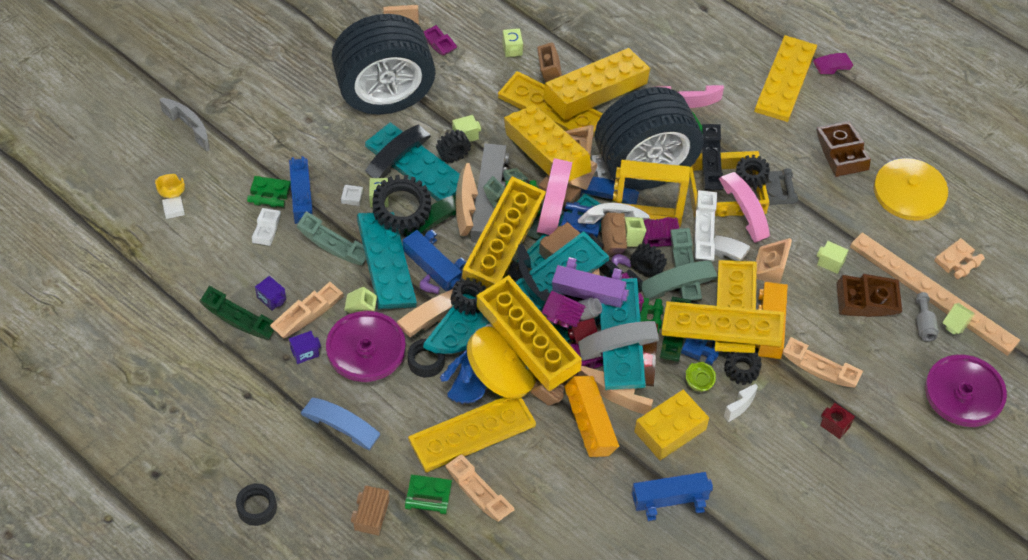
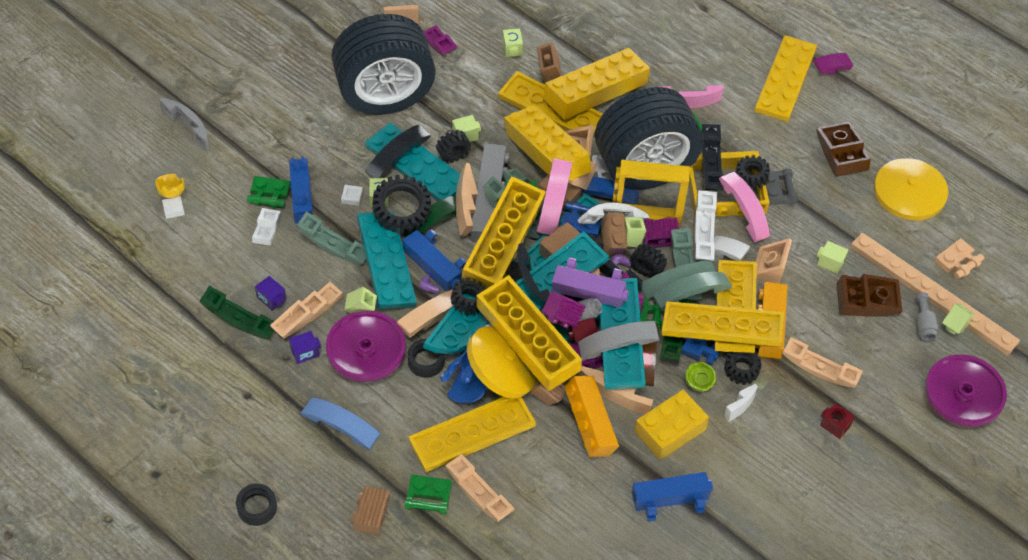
none -> sand green slope [653,272,732,311]

